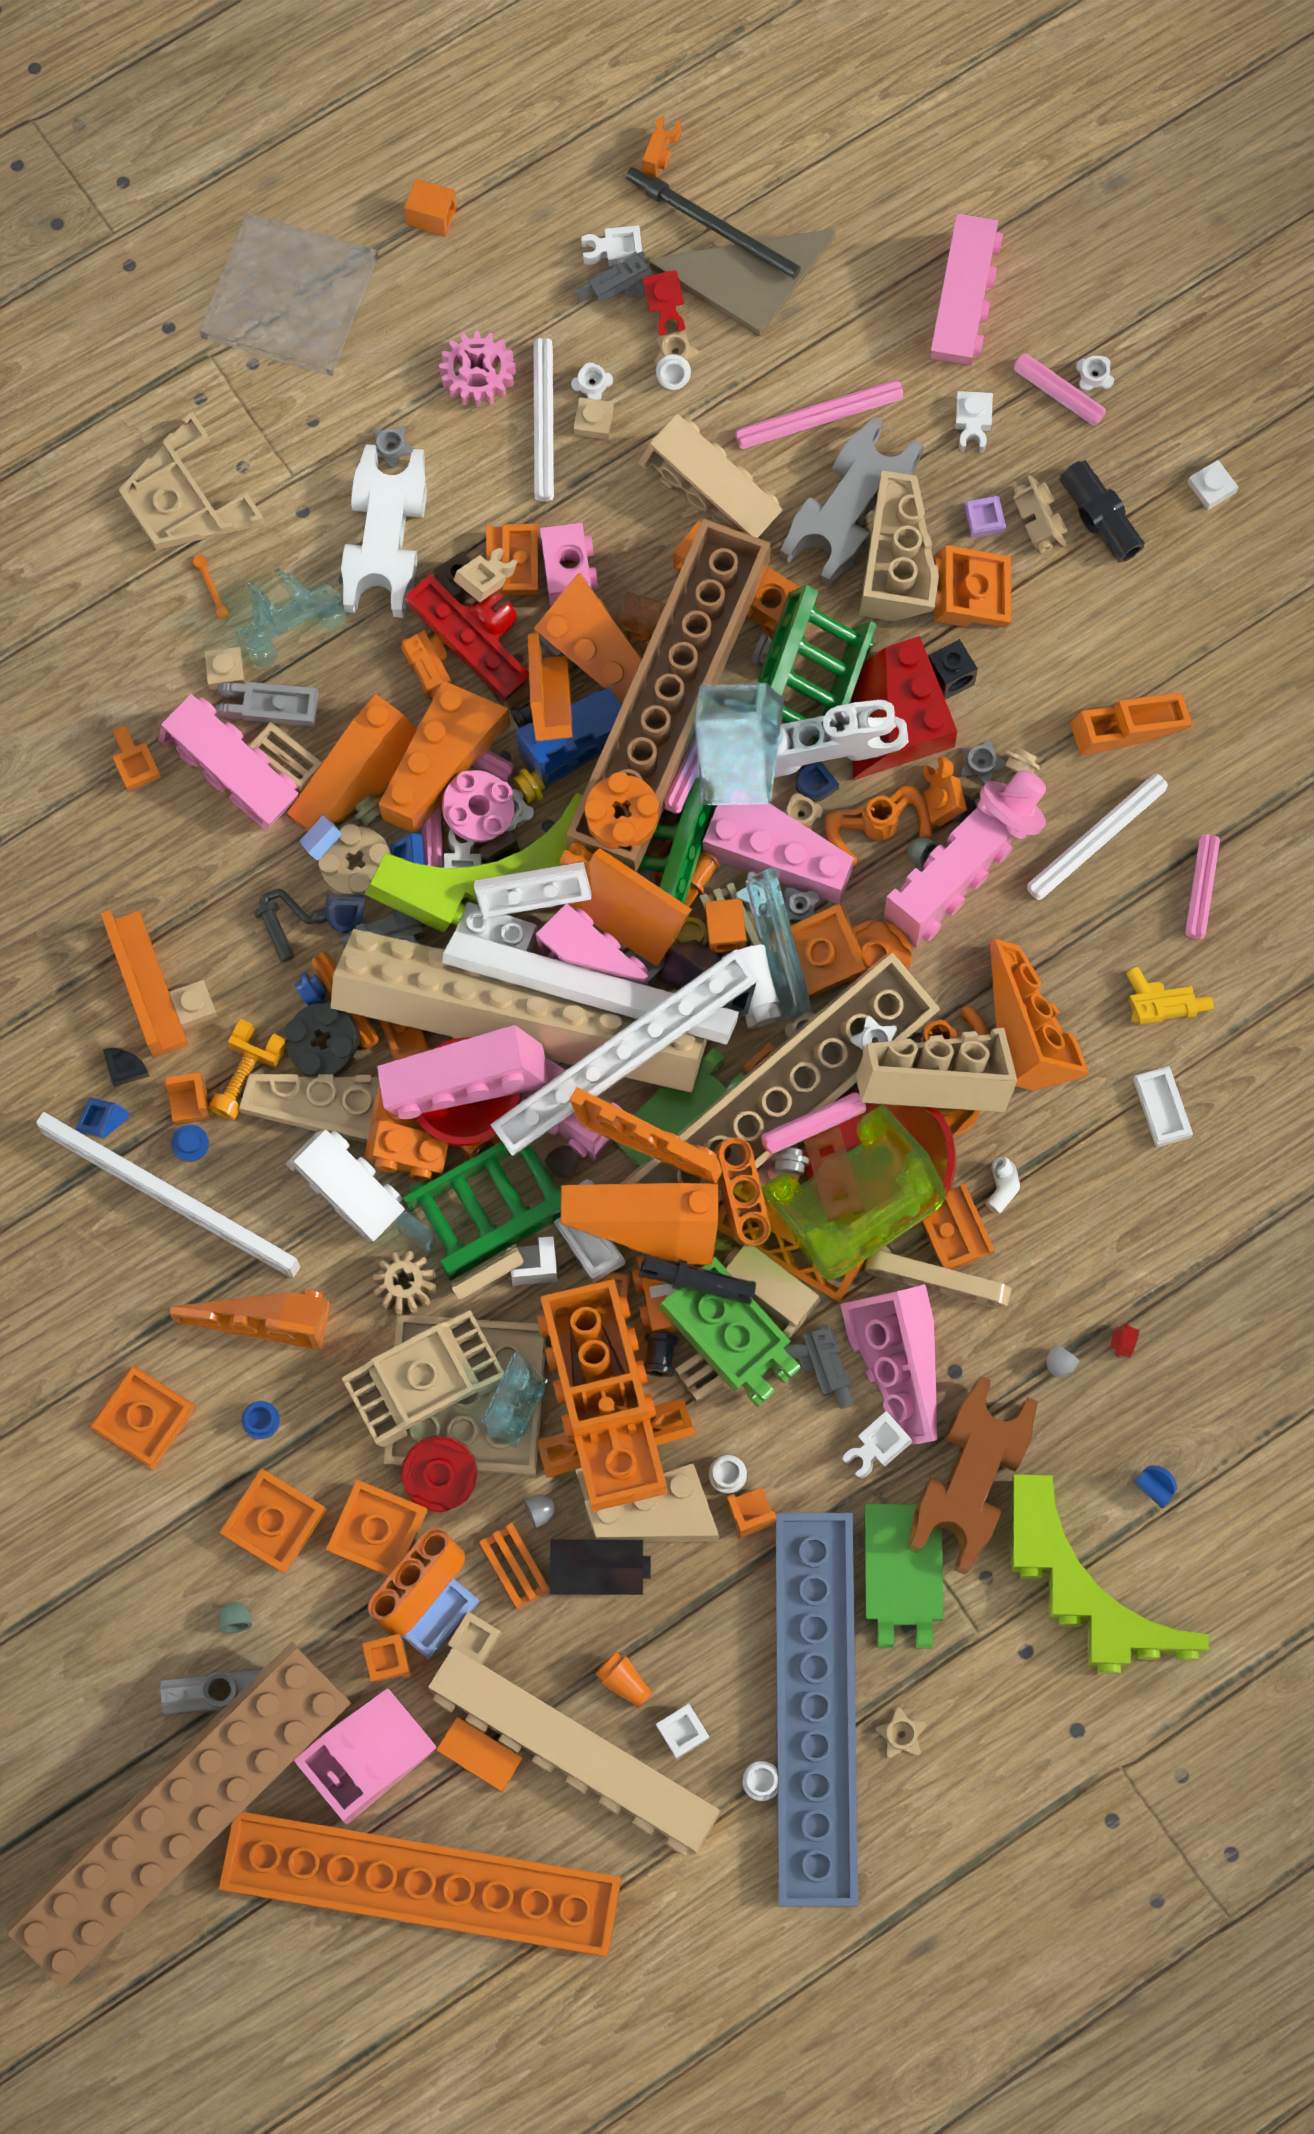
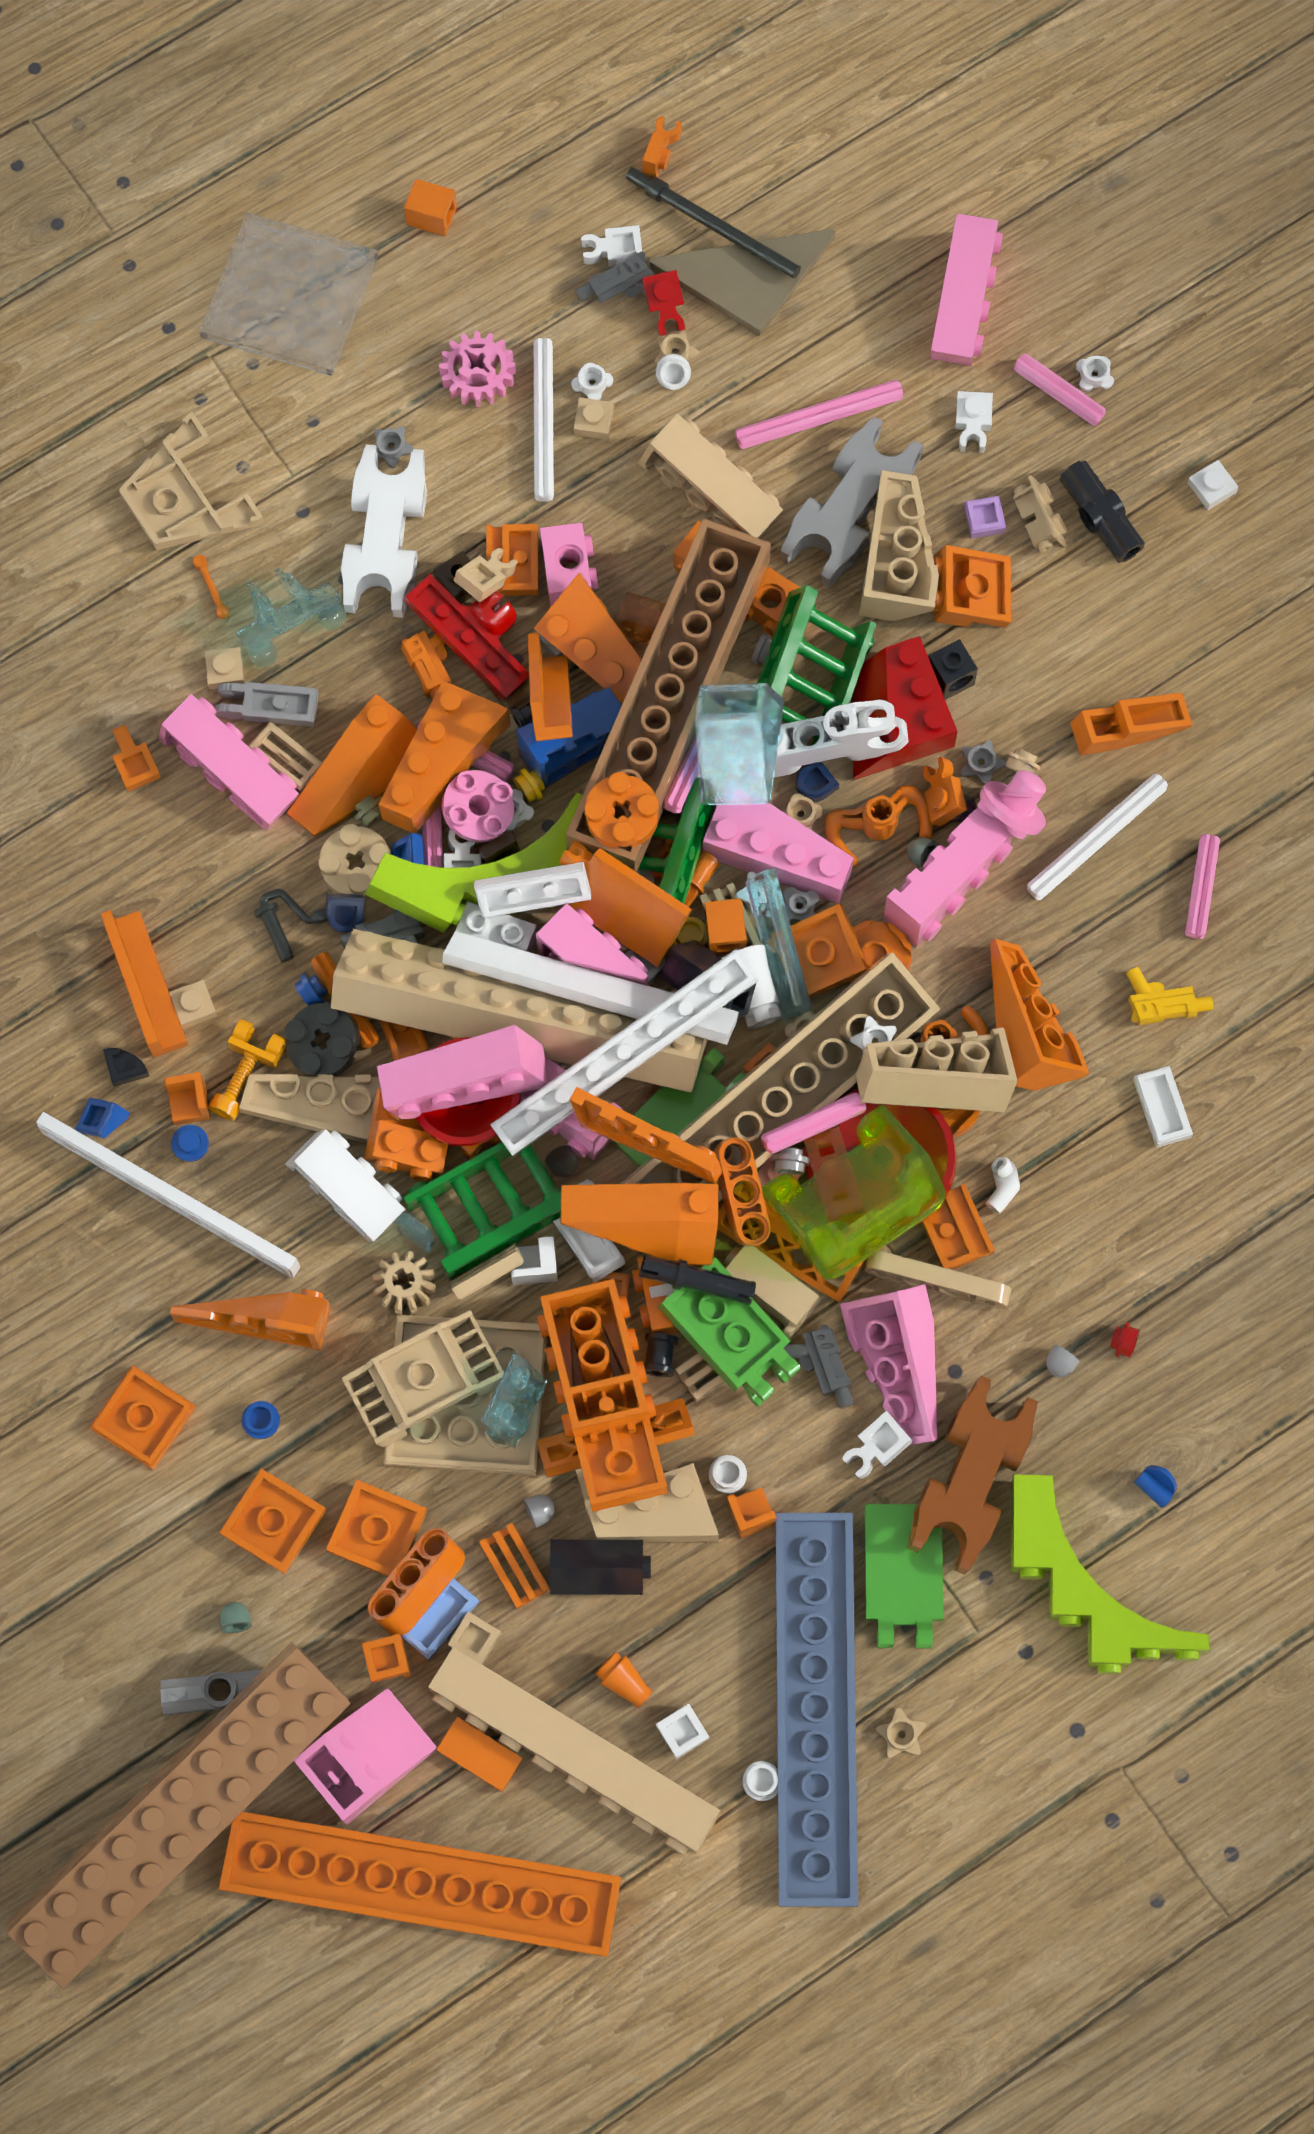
light blue tile [299,814,342,860] -> none
red tile [401,1434,478,1513] -> none

